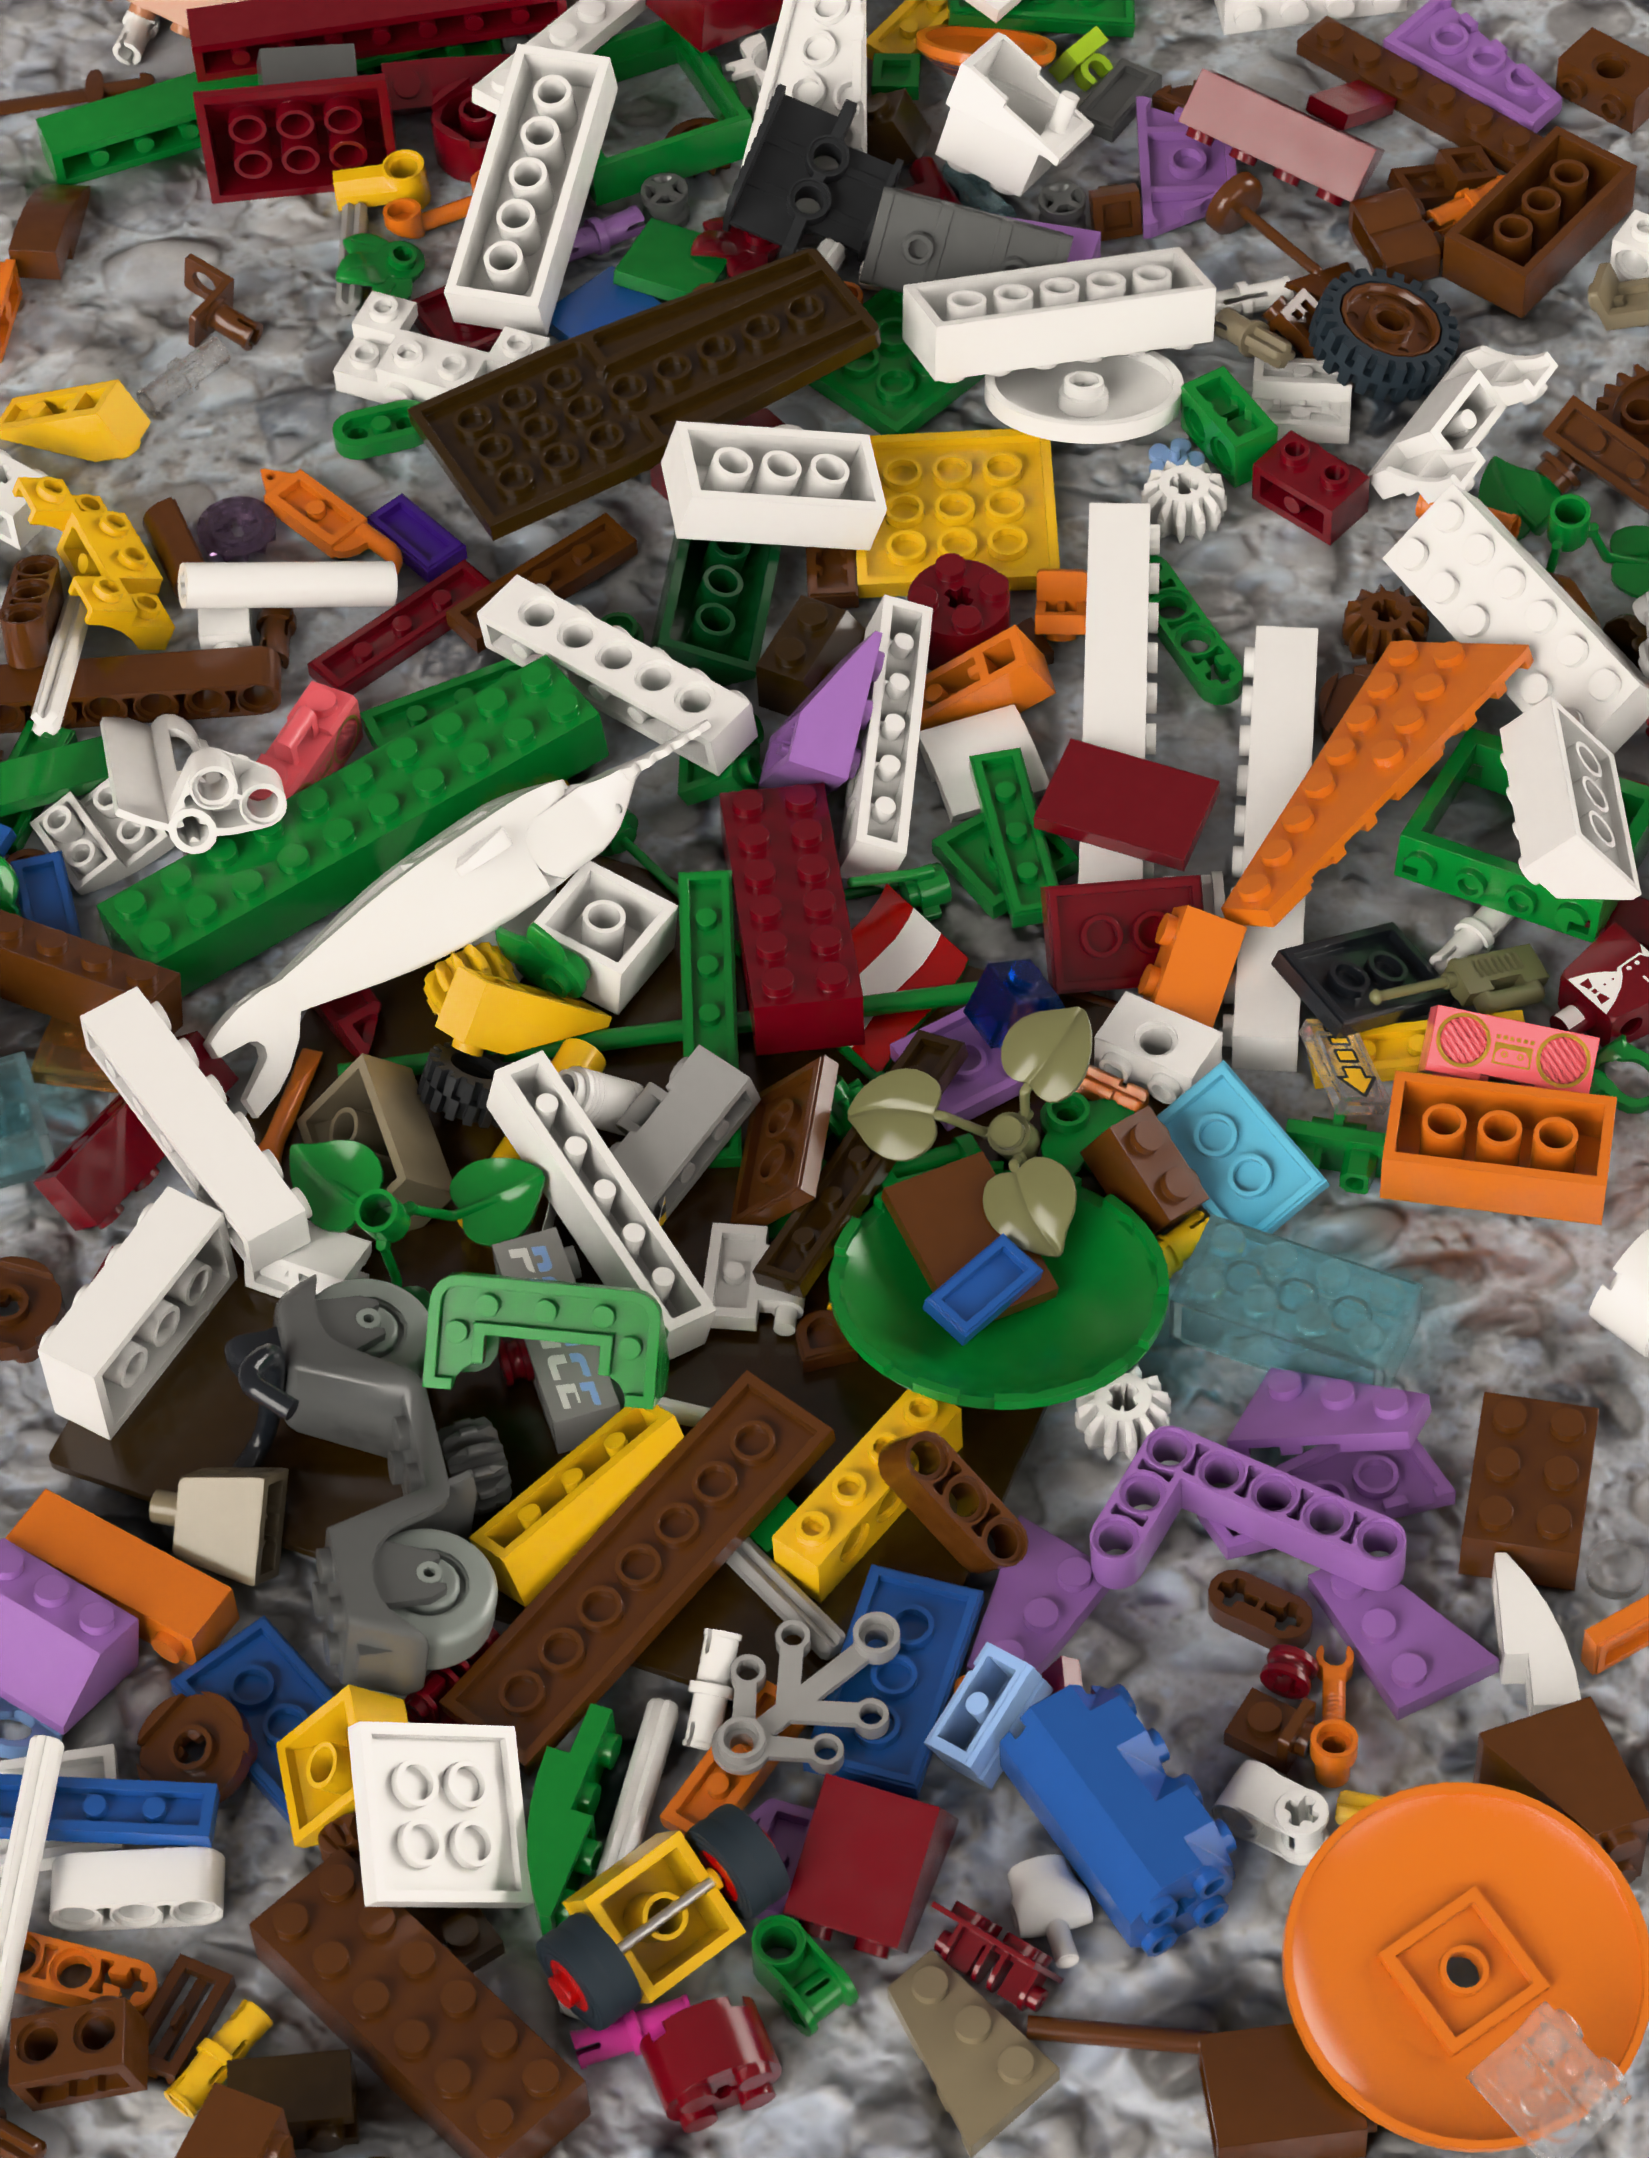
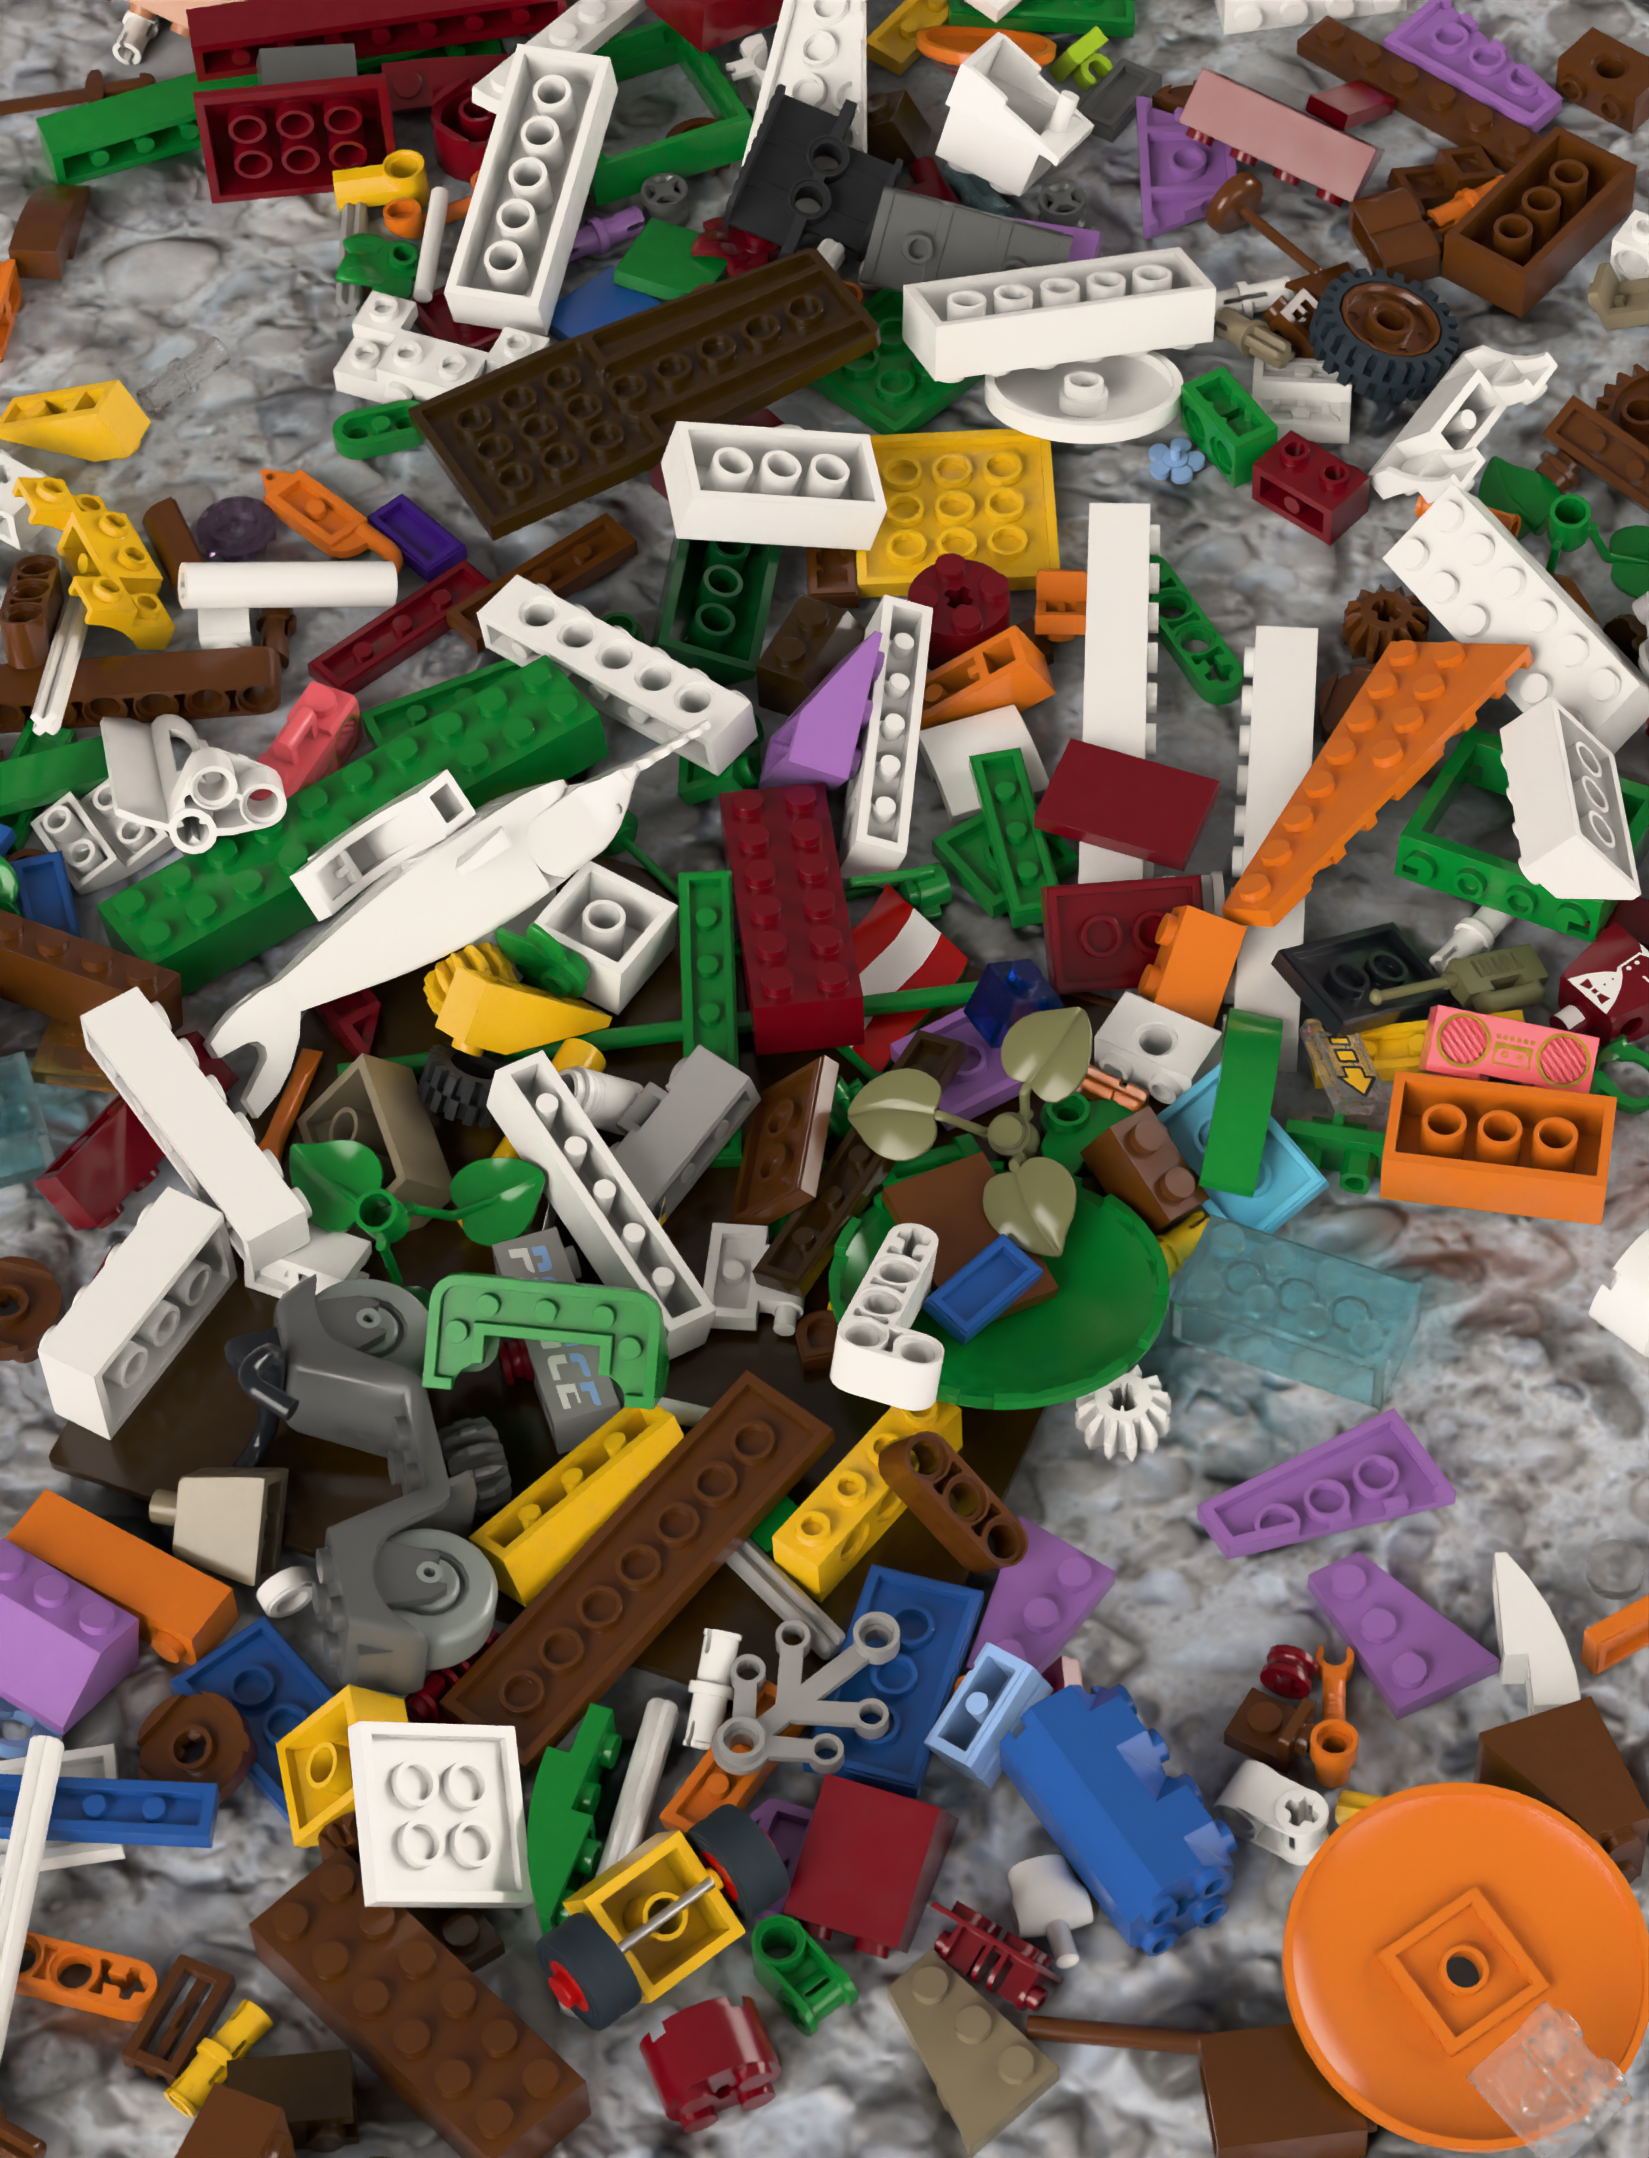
reddish brown brick [8,1996,149,2112] -> none
white beam [49,1846,225,1932] -> none
reddish brown bracket [184,253,264,351] -> none
dark pink pin [569,1993,691,2070] -> none
green tile [871,53,921,100] -> none
reddish brown tile [1088,183,1143,242] -> none
medium lavender beam [1089,1425,1407,1591] -> none
white gear [1141,458,1227,544] -> none
reddish brown beam [1208,1570,1313,1649] -> none
medium lavender wing [1227,1368,1432,1457] -> none
reddish brown brick [1458,1392,1600,1591] -> none
none -> white tile [256,1566,314,1618]
none -> white arch [290,769,477,922]
none -> white bar [413,187,450,303]
none -> white beam [830,1223,945,1411]
none -> green slope [1198,1007,1283,1198]

